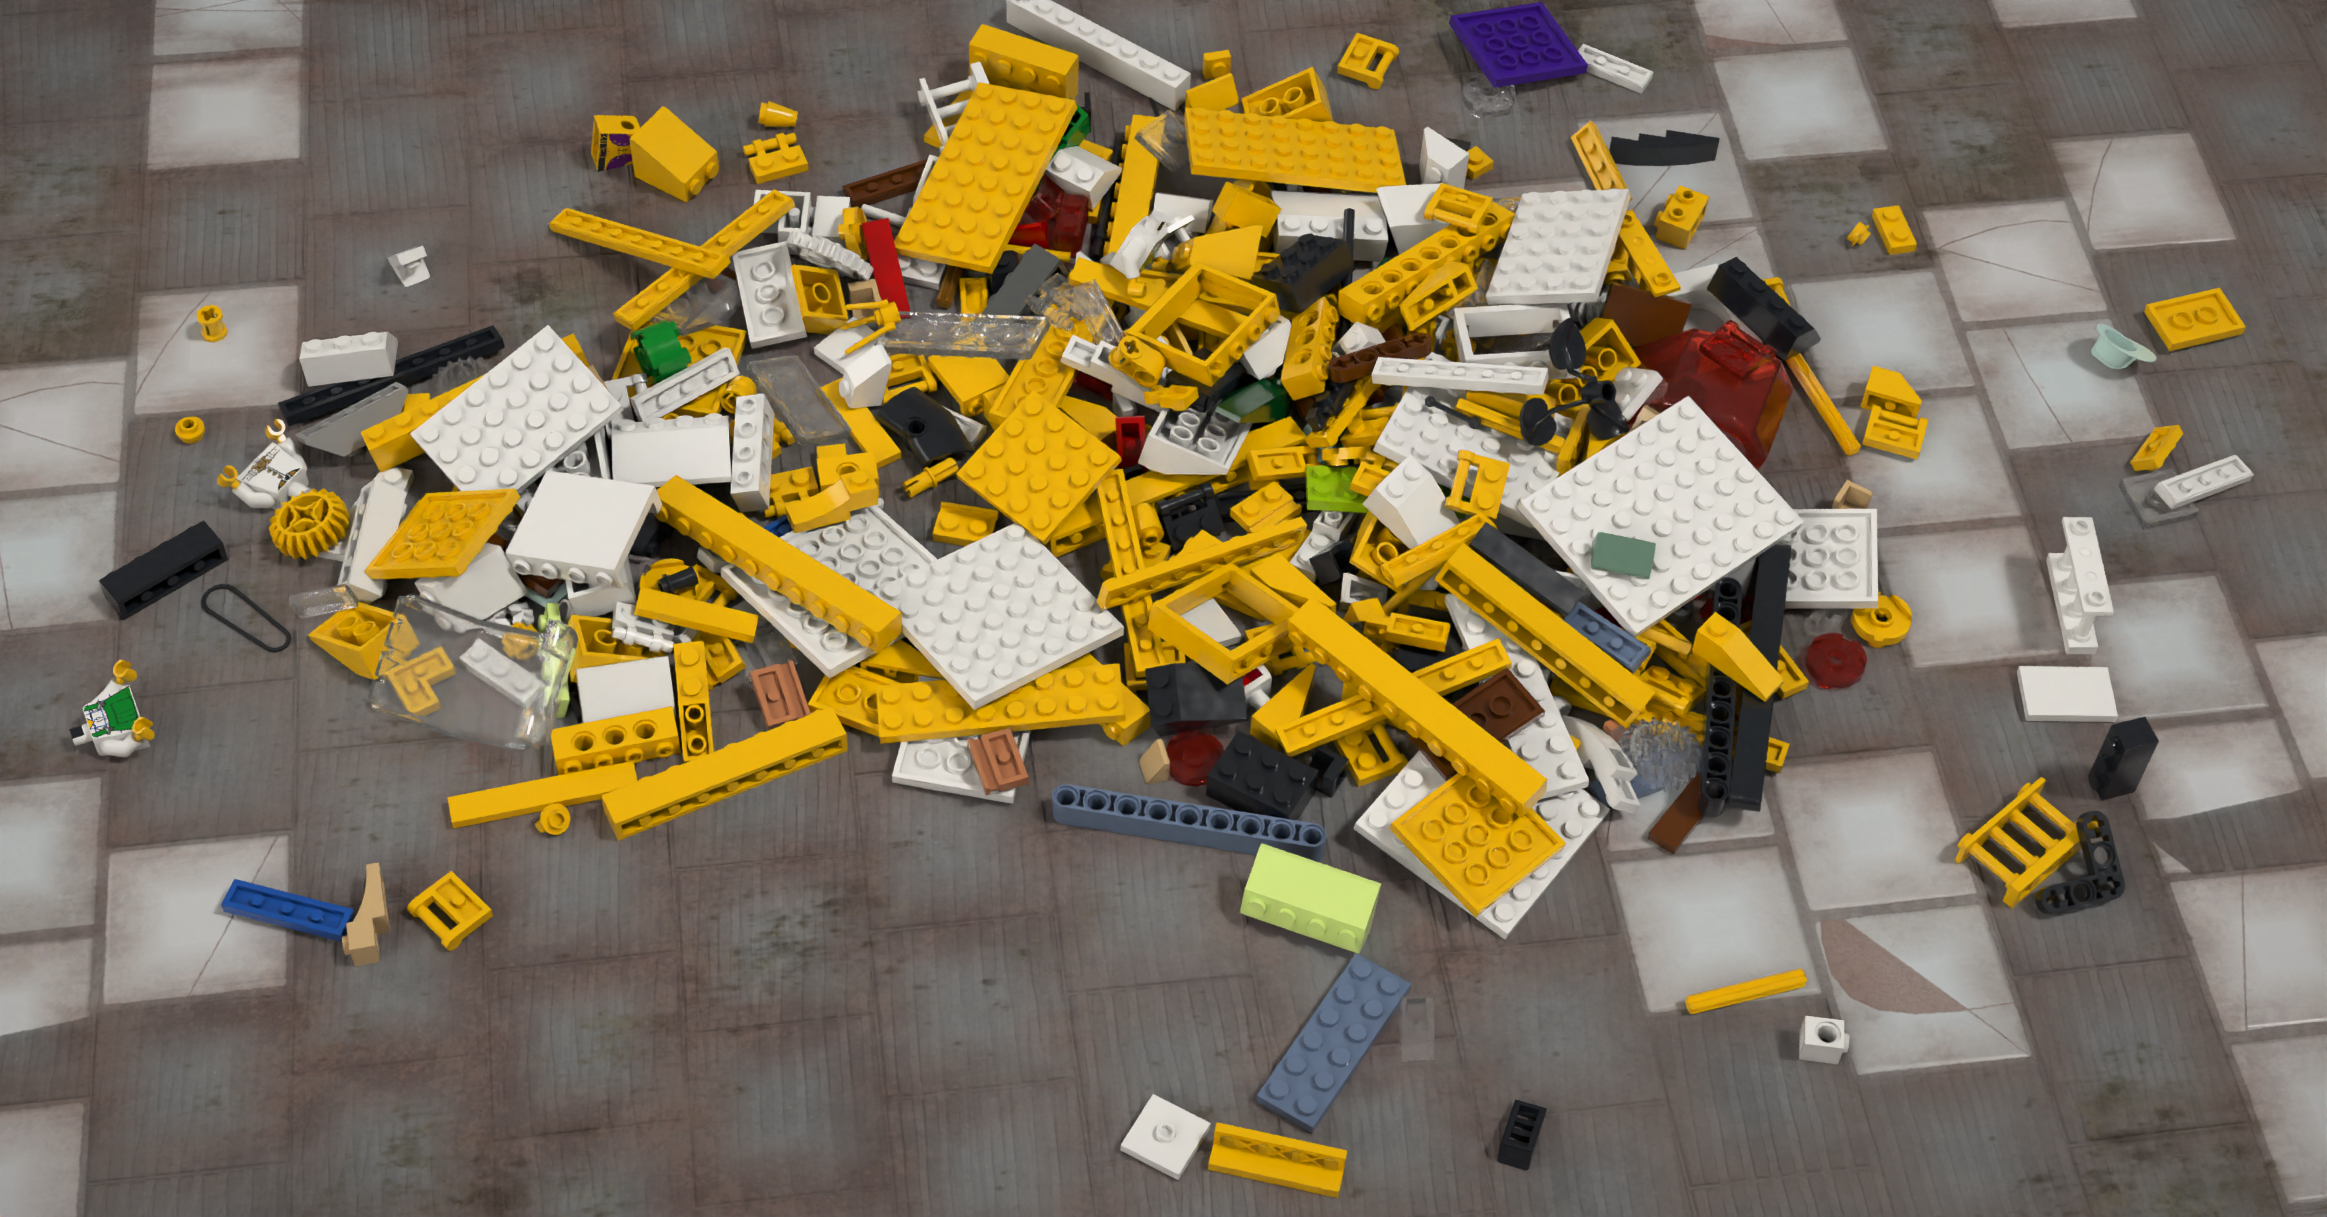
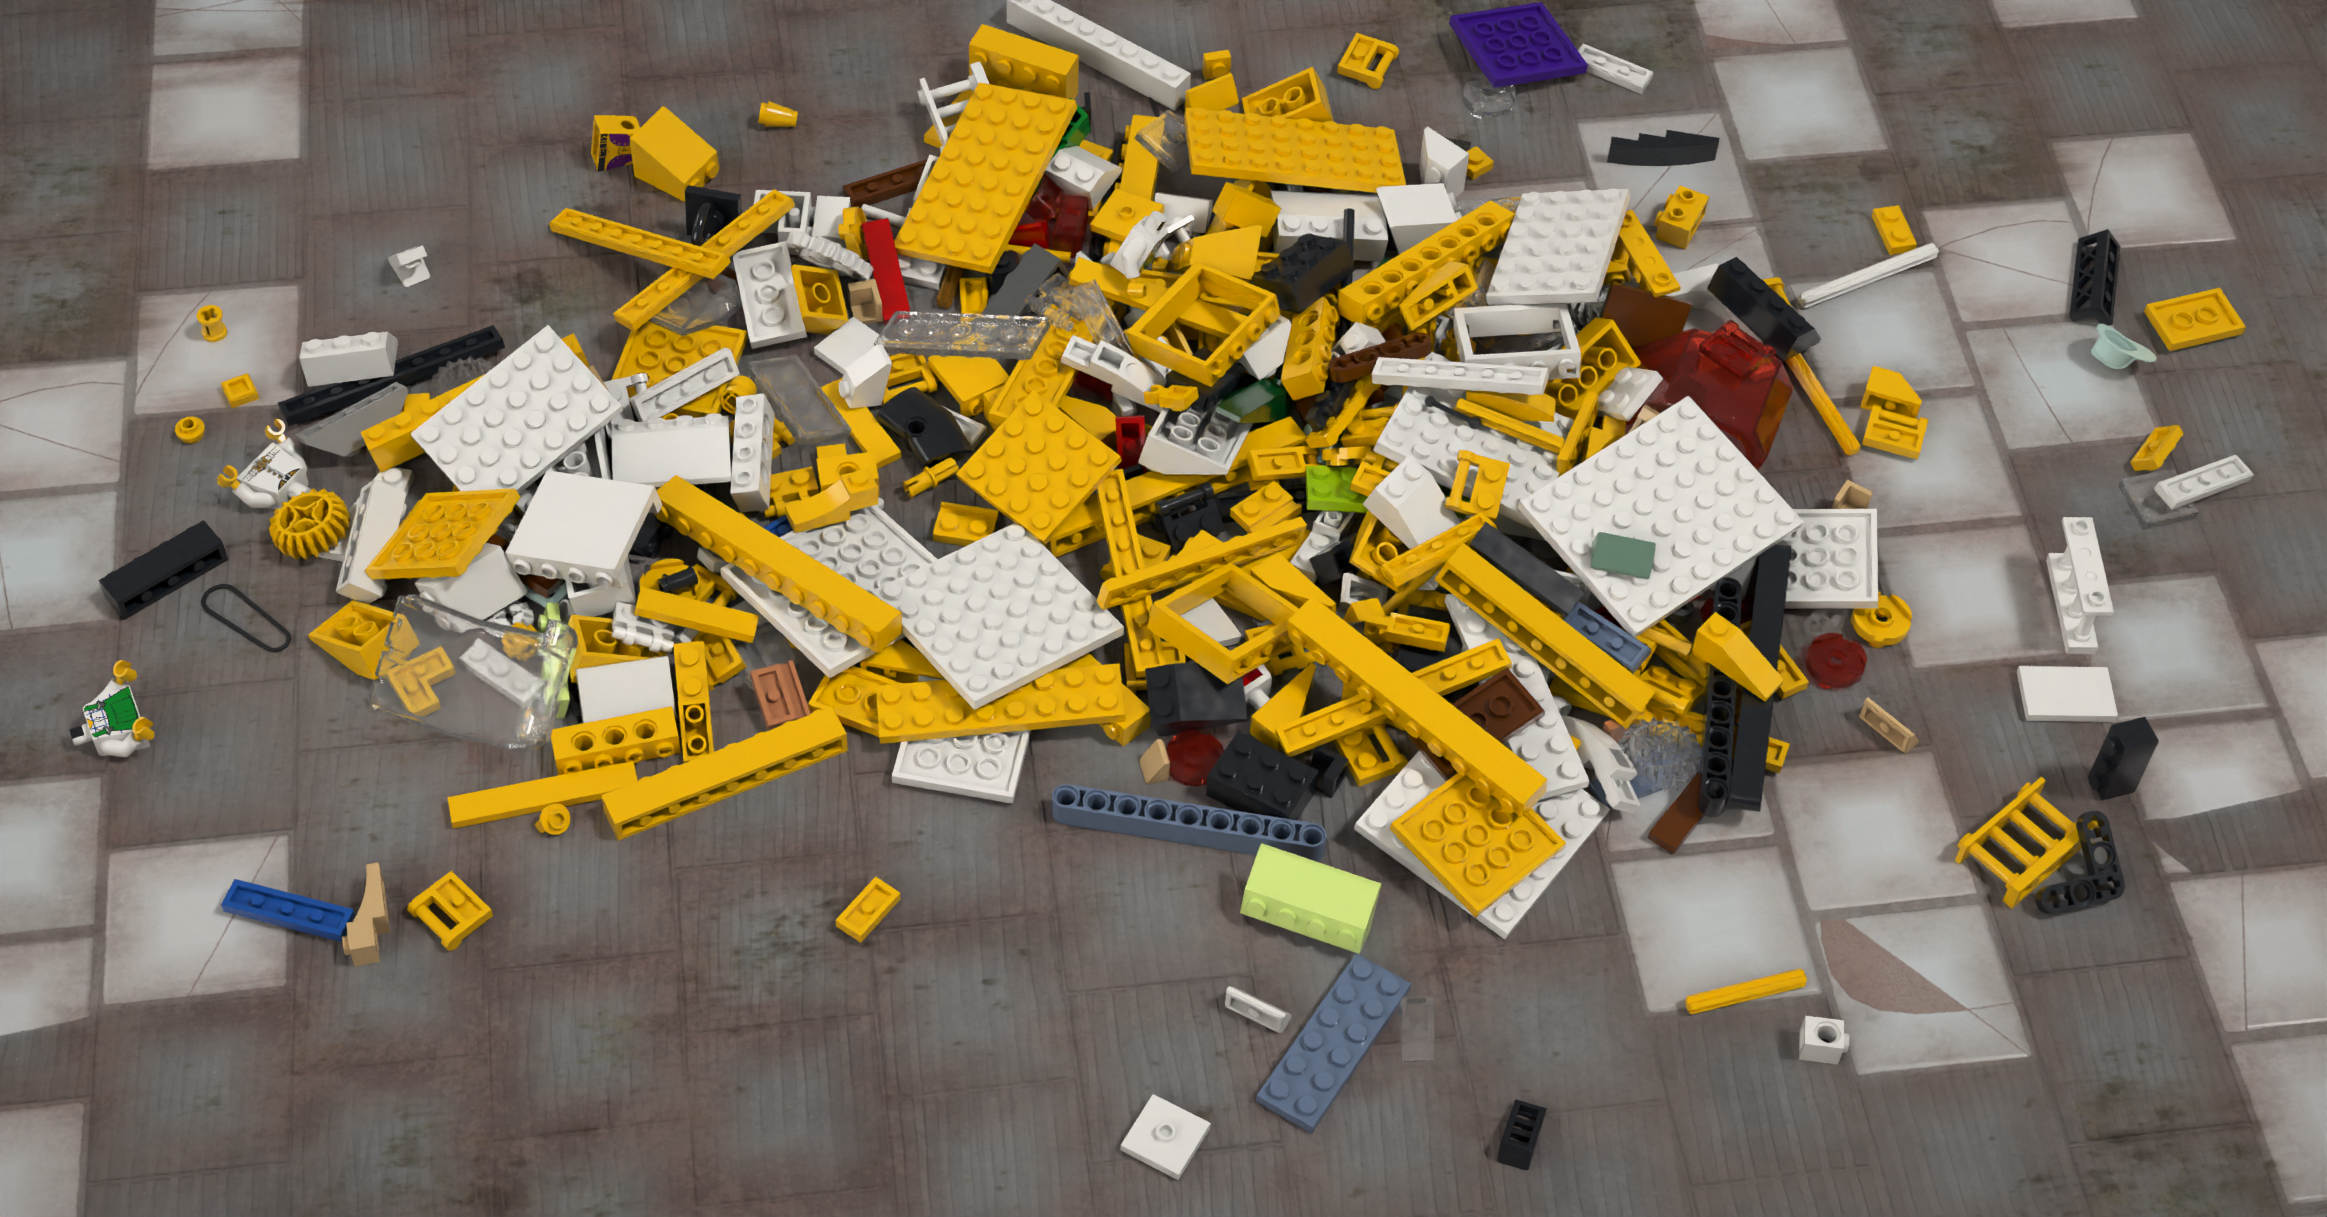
clear tile [289,584,358,619] -> none
green brick [631,320,692,386] -> none
yellow plate [743,133,809,184] -> none
yellow plant [841,299,901,355] -> none
nougat plate [967,728,1029,795] -> none
yellow piece [1108,336,1167,388] -> none
yellow brick [1132,503,1164,547] -> none
yellow fence [1208,1122,1347,1198] -> none
yellow plate [1424,183,1493,234] -> none
black plant [1520,318,1630,446] -> none
yellow tile [1571,121,1633,202] -> none
yellow plate [1846,222,1871,246] -> none
none -> yellow tile [221,373,259,409]
none -> black tile [685,185,742,246]
none -> yellow plate [836,877,901,943]
none -> yellow plate [1090,188,1164,242]
none -> white slope [1225,986,1292,1033]
none -> white axle [1798,243,1939,308]
none -> tan slope [1859,697,1919,754]
none -> black fence [2069,229,2121,326]

